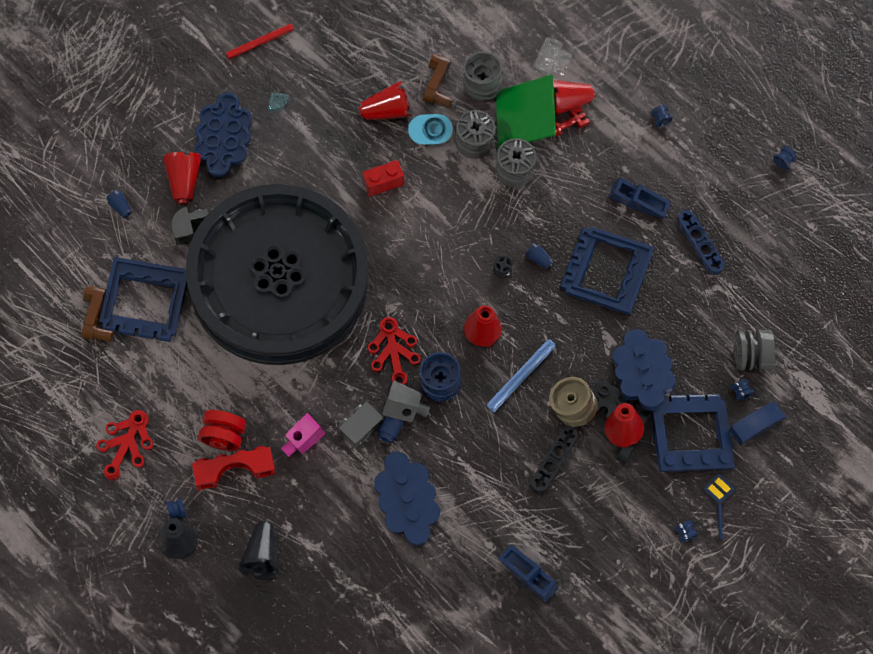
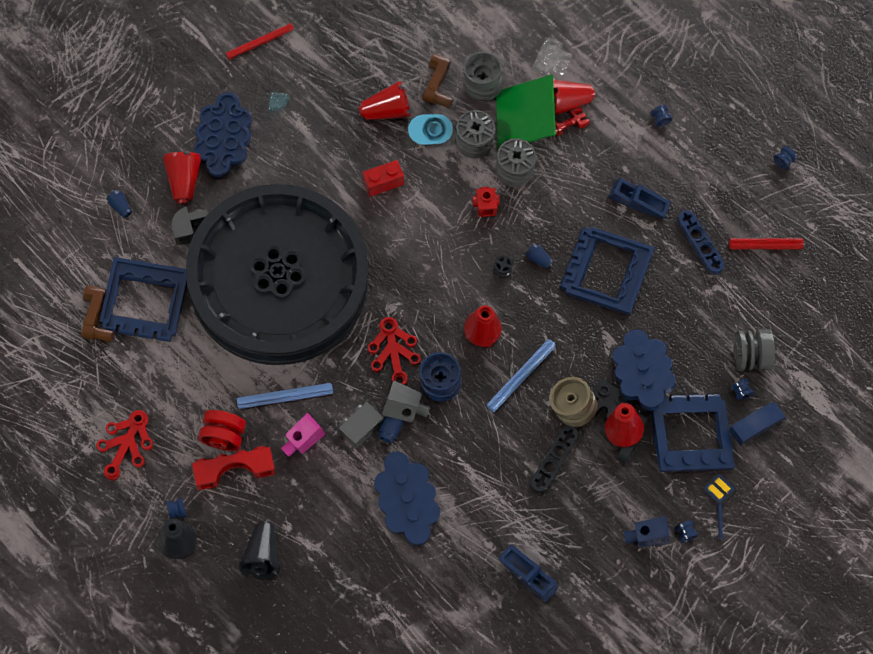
none -> medium blue axle [237,383,333,409]
none -> red brick [472,186,500,217]
none -> dark blue torso [624,516,670,548]
none -> red axle [729,238,804,249]

